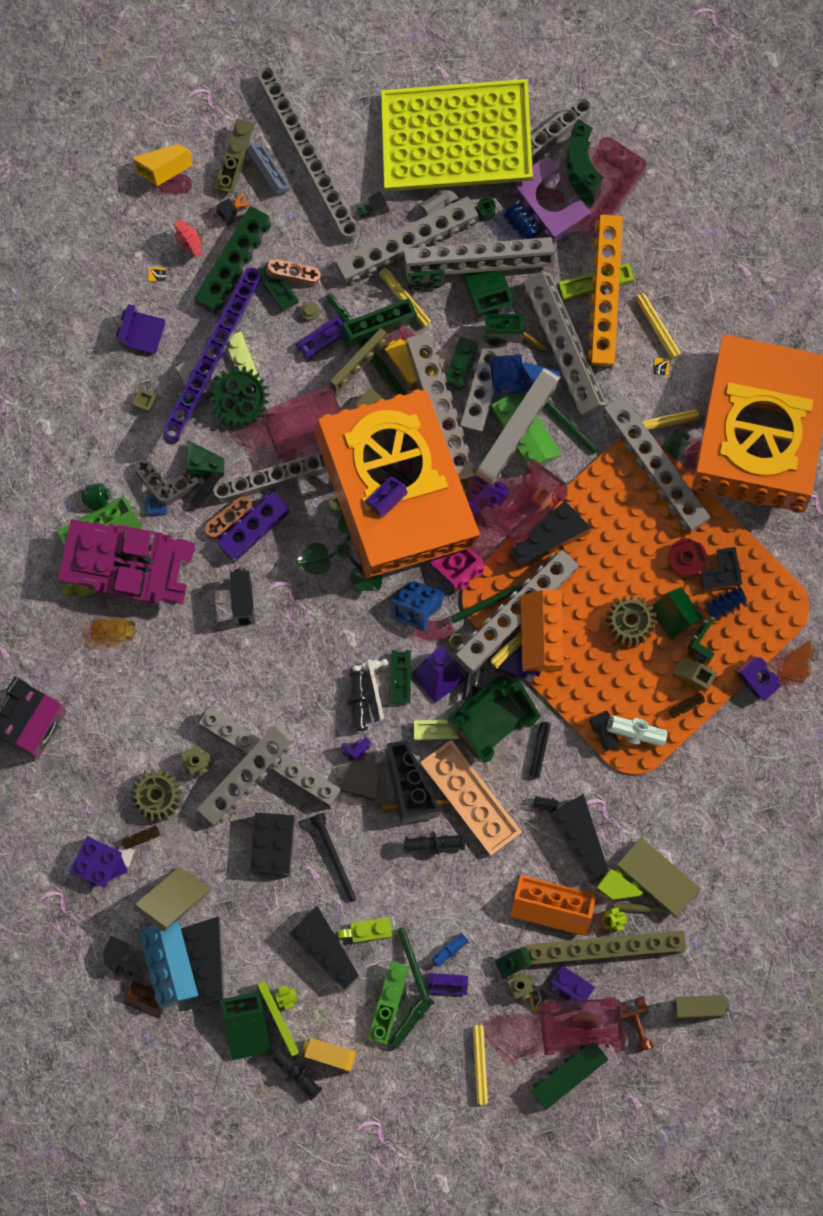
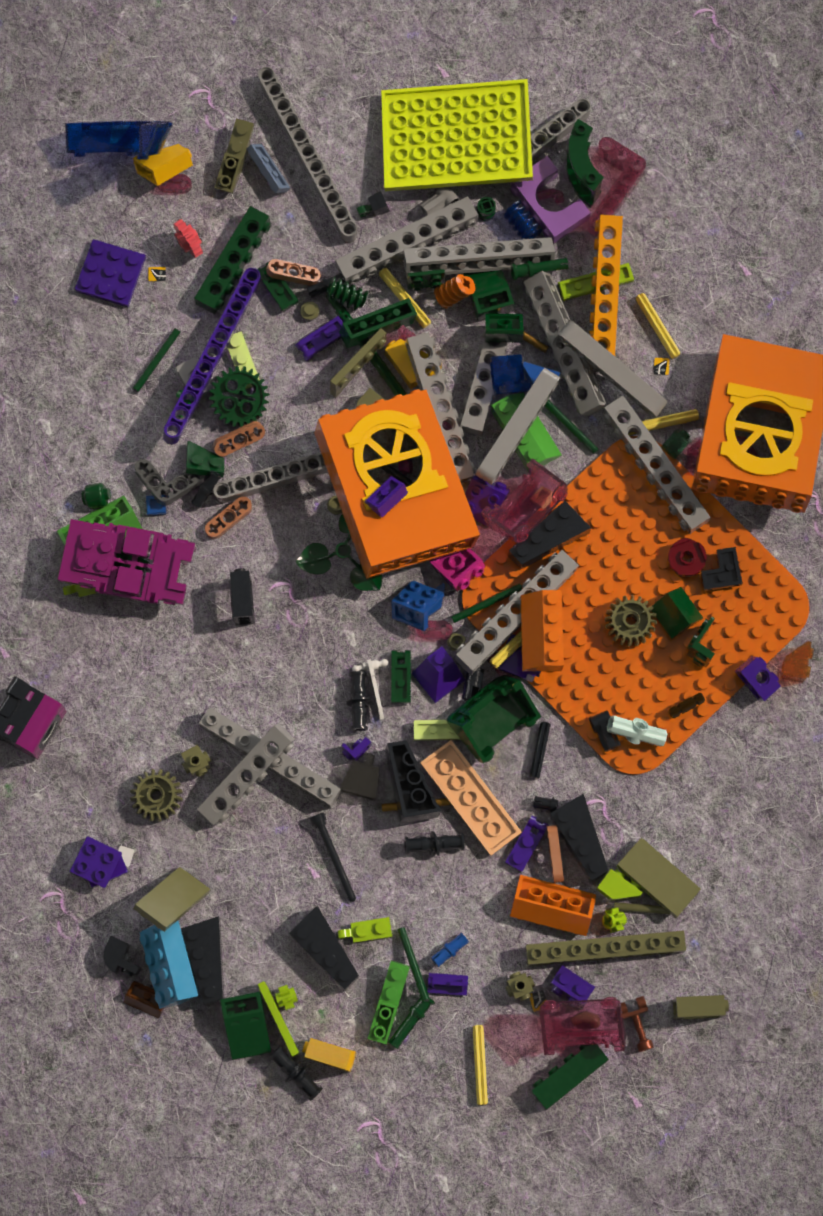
clear yellow slope [91,617,135,642] -> none
dark purple bracket [116,304,166,354] -> none
dark brown axle [122,826,160,849] -> none
olive plate [132,388,157,413] -> none
black piece [216,194,249,226] -> none
dark purple brick [218,492,290,563] -> none
black brick [250,812,295,876] -> none
clear pink windscreen [261,386,341,463] -> none
dark green plate [445,336,478,390] -> none
dark green plate [495,946,532,979] -> none
olive slope [672,657,717,693] -> none
clear blue piece [704,585,747,621] -> none
none -> clear blue windscreen [65,121,173,159]
none -> dark purple plate [75,239,146,307]
none -> dark green bar [132,328,181,392]
none -> nougat beam [212,421,265,456]
none -> black pin [306,273,345,298]
none -> dark green piece [326,276,368,311]
none -> orange piece [434,274,475,309]
none -> dark purple plate [505,815,549,873]
none -> dark green pin [511,257,569,281]
none -> nougat beam [546,825,564,883]
none -> light grey beam [557,320,668,418]

